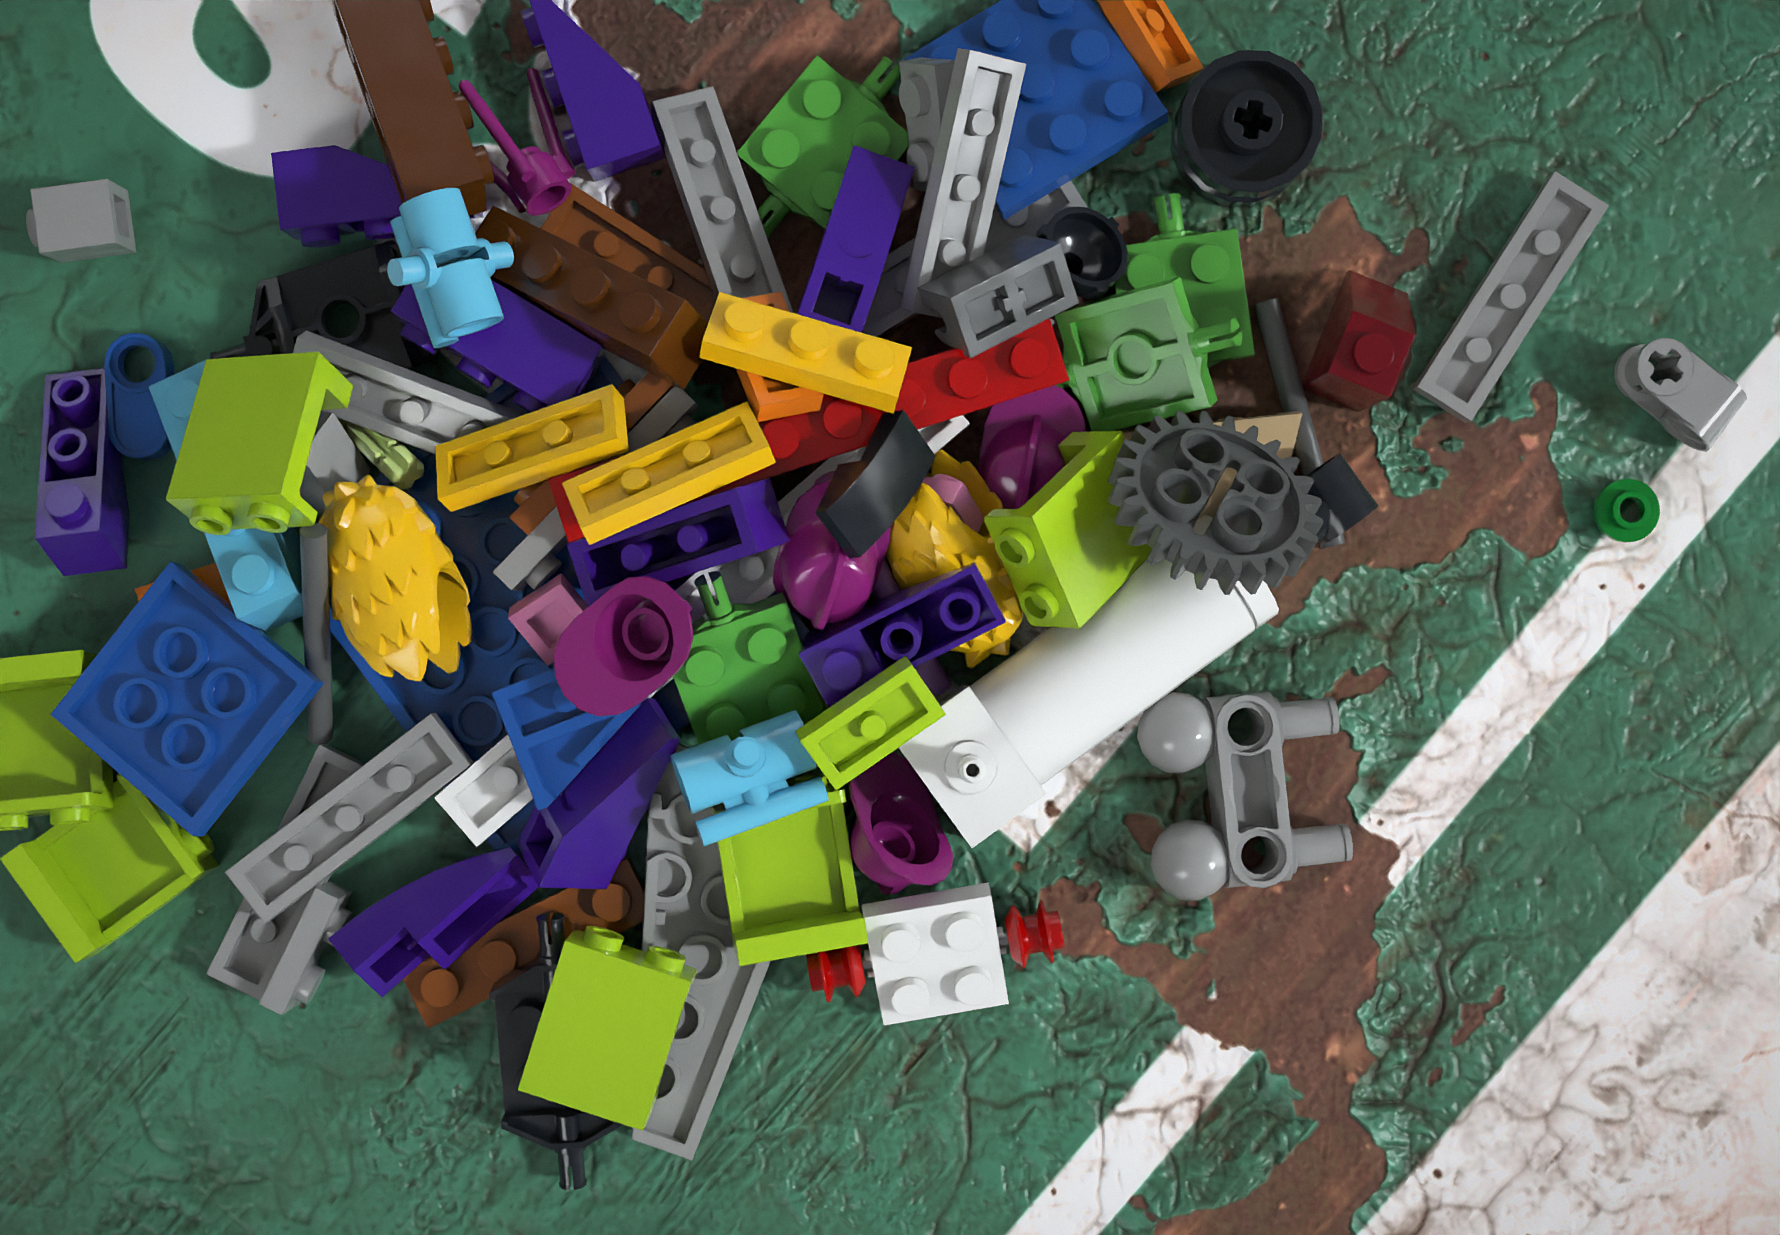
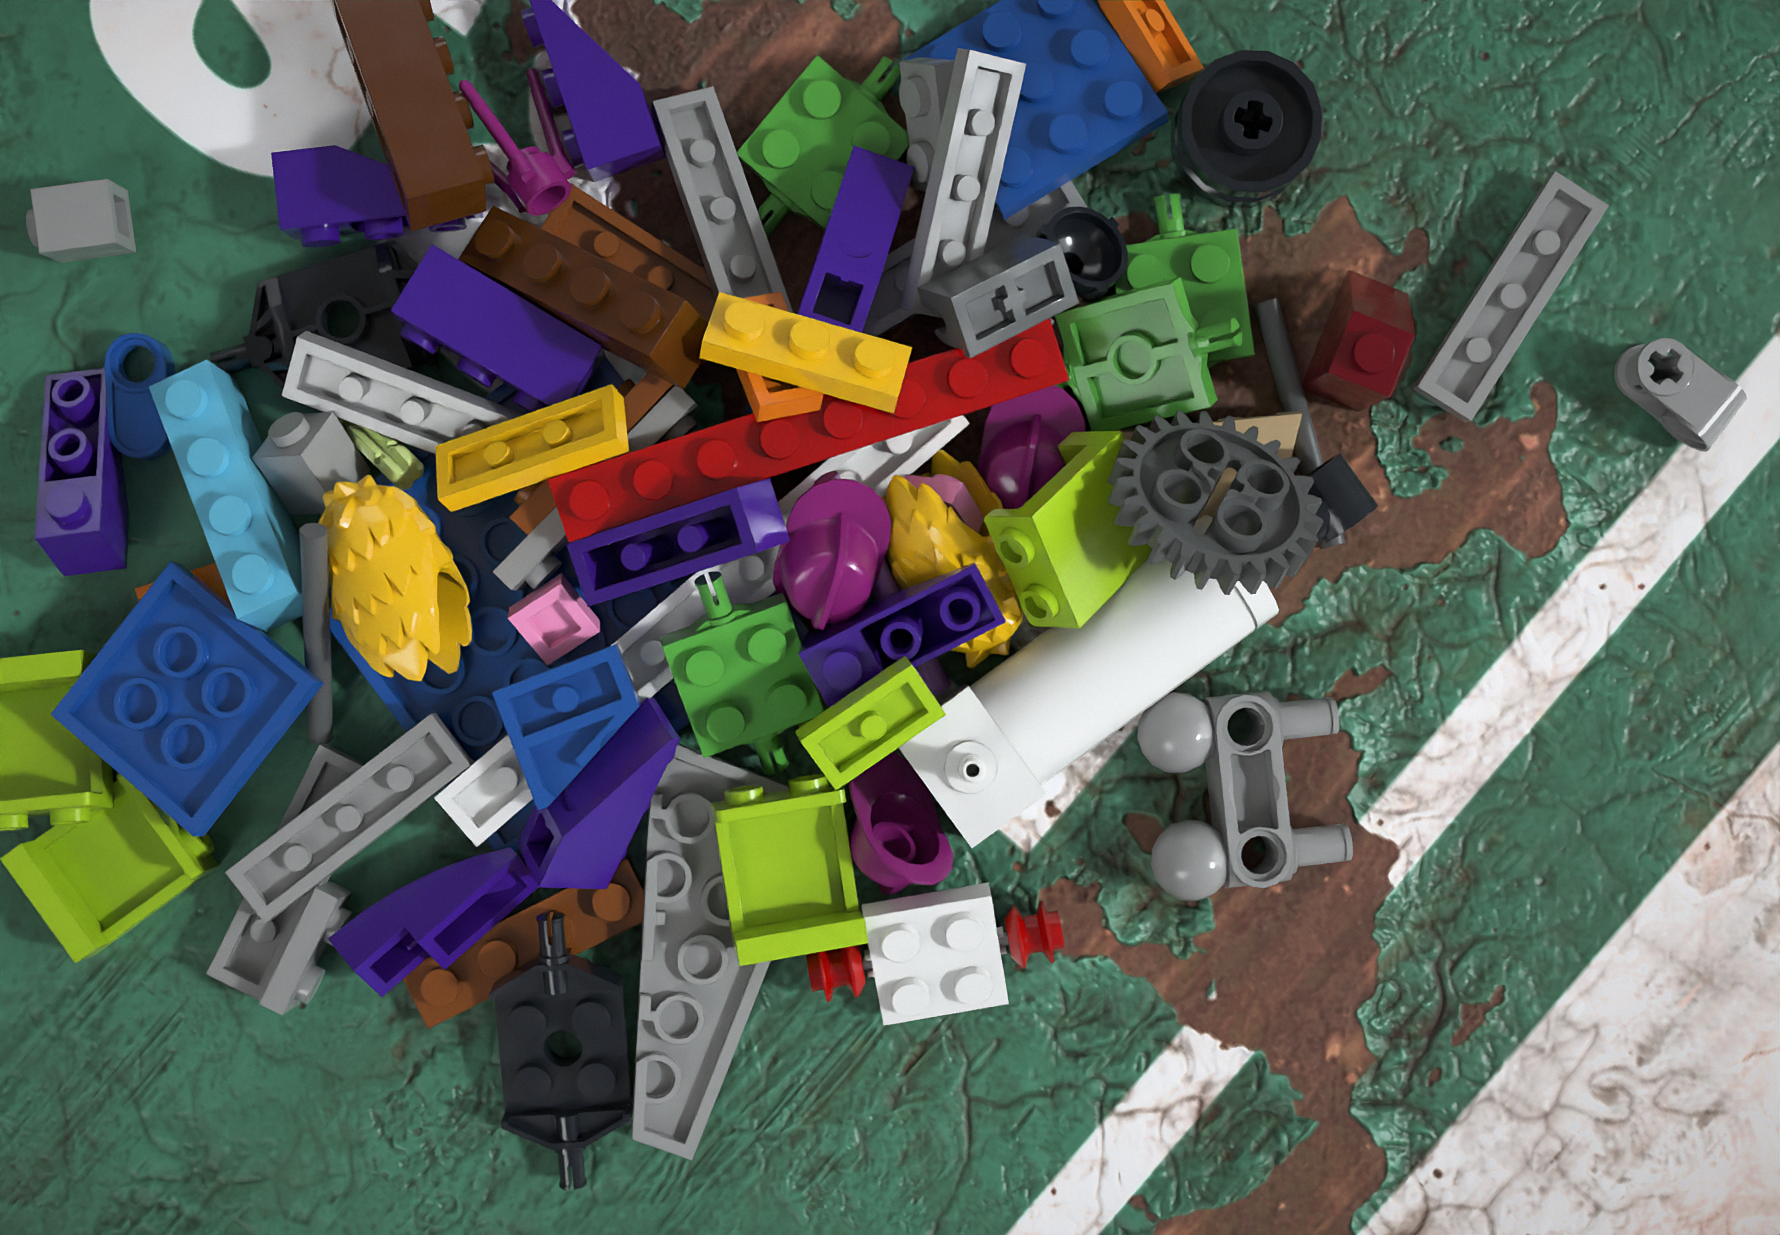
lime panel [166,351,353,535] -> none
medium azure pin [387,188,514,348] -> none
lime panel [518,926,697,1131] -> none
magenta piece [554,576,693,716] -> none
yellow plate [562,401,776,545] -> none
medium azure pin [670,710,829,847] -> none
black slope [815,410,936,559] -> none
green plate [1594,479,1660,543] -> none

